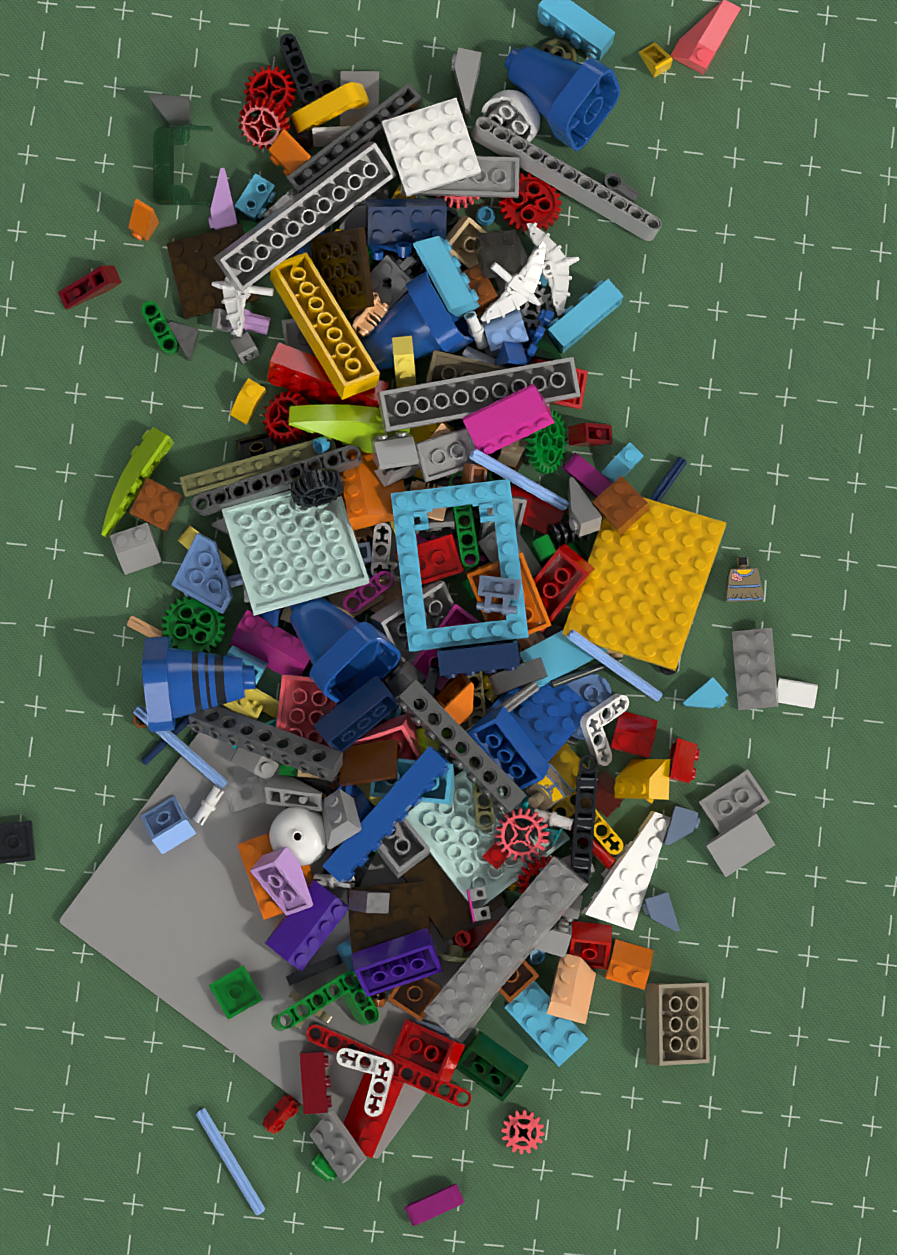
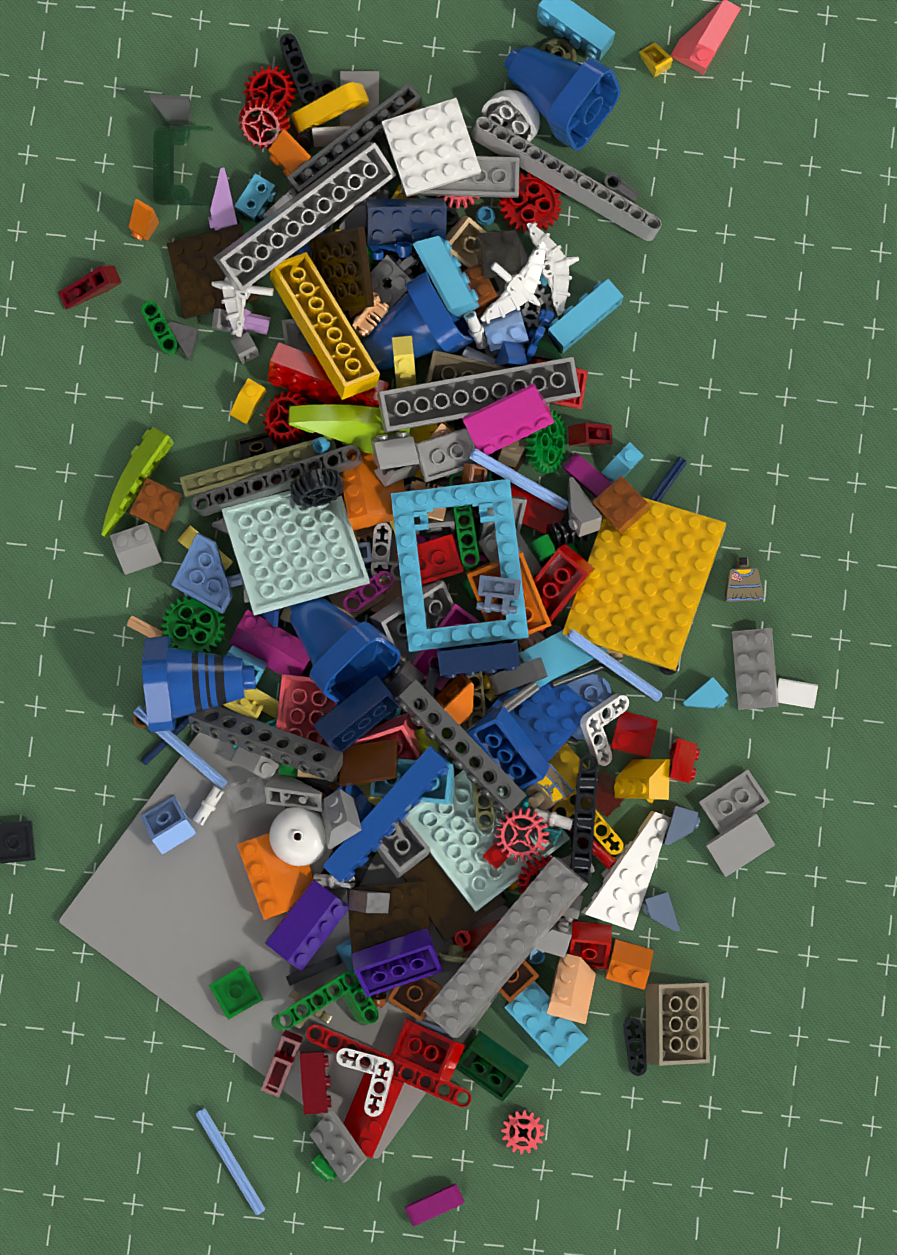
lavender slope [250,846,313,916] -> none
red hinge [262,1094,301,1134] -> none
light grey slope [451,48,482,119] -> none
flat silver piece [466,886,491,922] -> none
none -> dark red slope [261,1030,303,1098]
none -> black beam [623,1017,647,1076]

